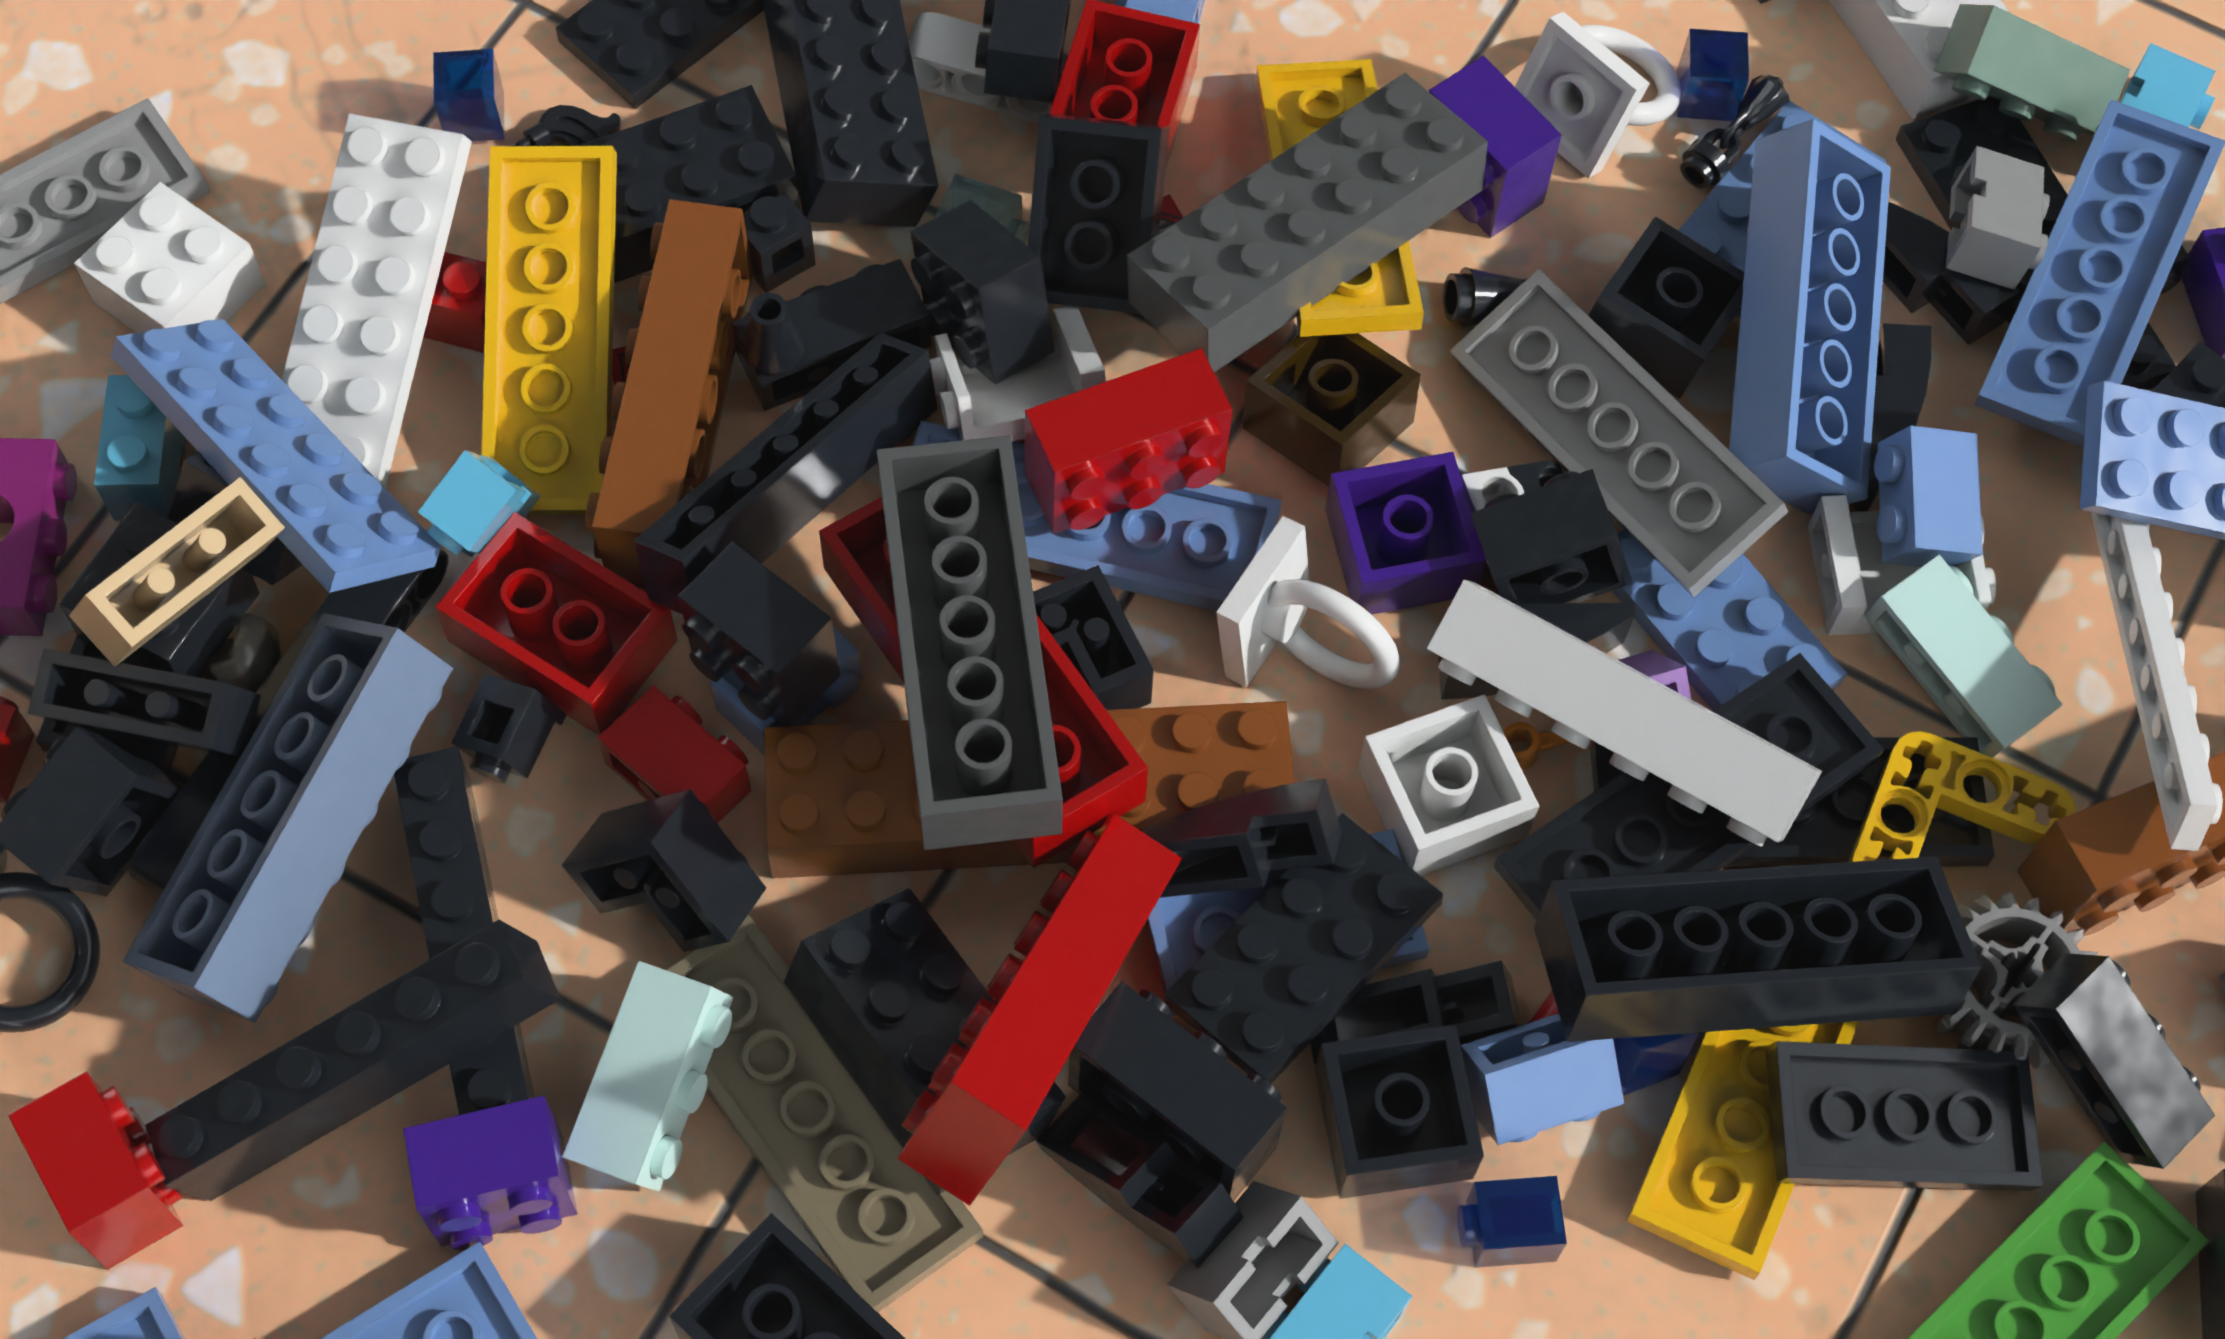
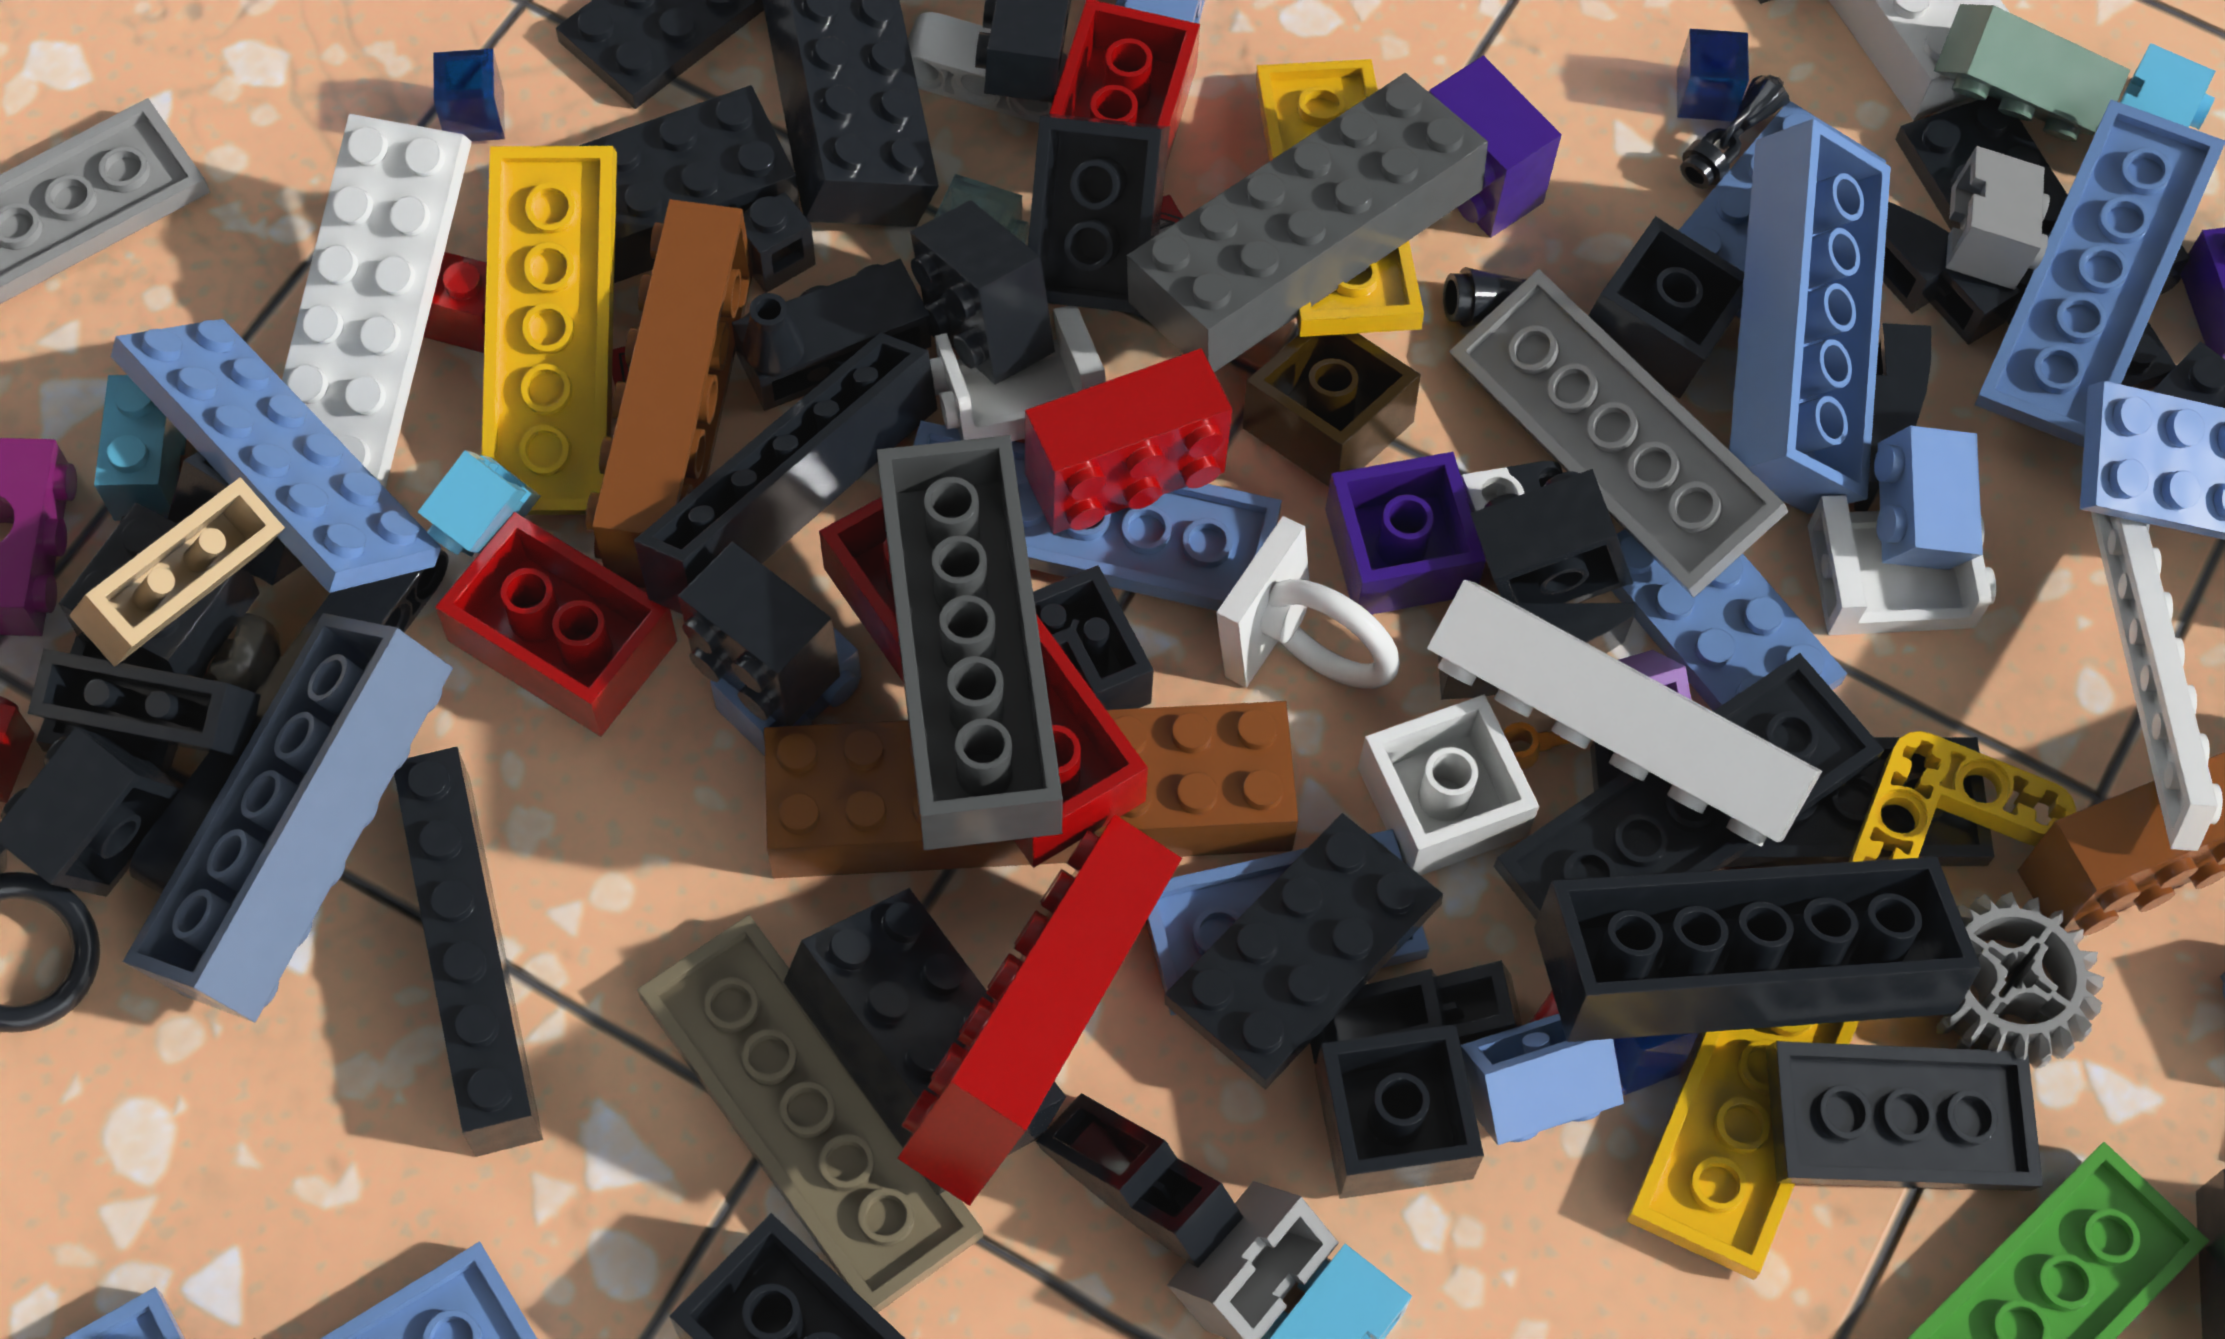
red brick [8,1071,183,1270] -> none
white brick [74,182,266,333] -> none
black brick [145,919,560,1201] -> none
dark purple brick [403,1096,578,1250] -> none
black brick [451,673,567,783] -> none
black piece [515,105,621,146] -> none
black brick [562,789,766,952] -> none
light aqua brick [562,961,734,1191] -> none
red brick [597,685,751,824] -> none
black brick [1068,981,1287,1201] -> none
black slope [1141,778,1342,898] -> none
clear blue brick [1457,1176,1567,1268] -> none
white tile [1515,11,1681,178] -> none
light aqua brick [1864,554,2063,758] -> none
brick [2013,953,2215,1169] -> none

